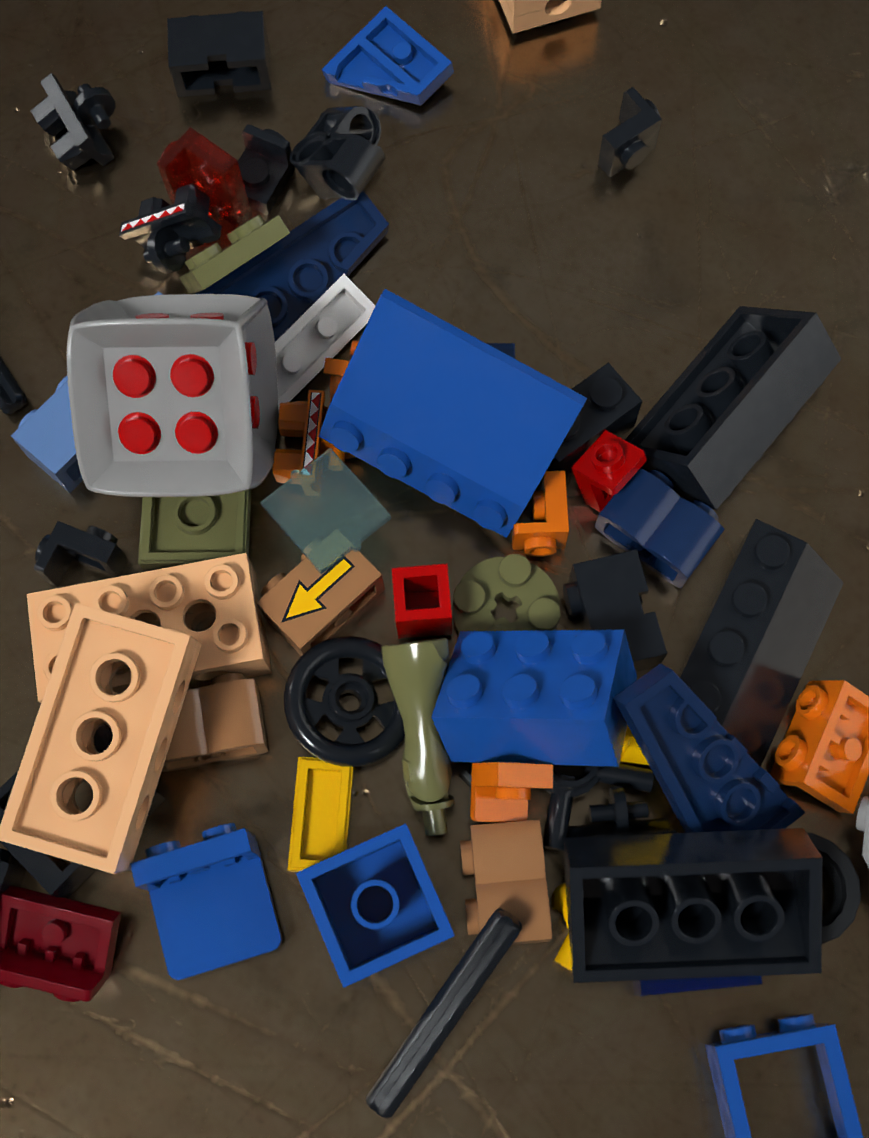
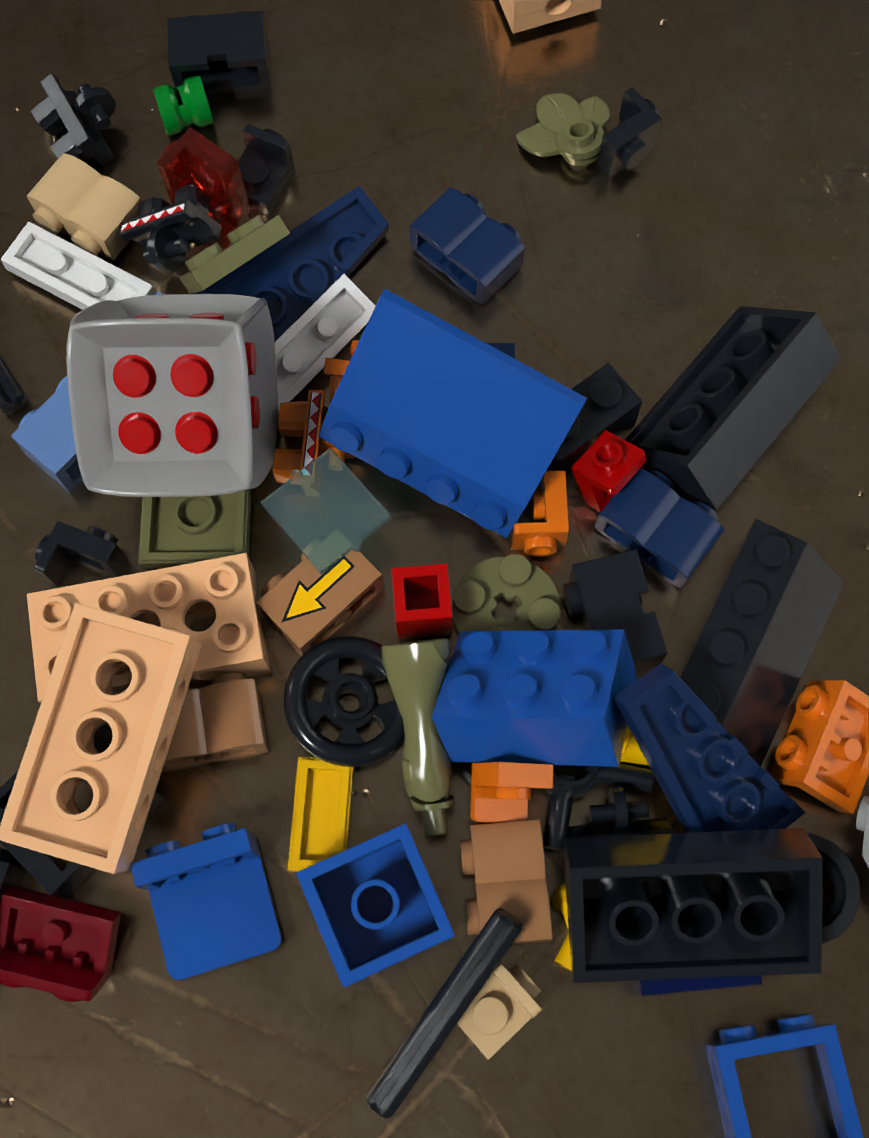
black piece [290,106,385,201] -> none
blue wing [322,6,454,105] -> none
none -> white plate [0,221,156,310]
none -> tan brick [27,153,142,261]
none -> green wheel [153,75,214,136]
none -> dark blue brick [410,187,525,304]
none -> tan bracket [457,963,542,1060]
none -> olive plate [516,93,610,166]

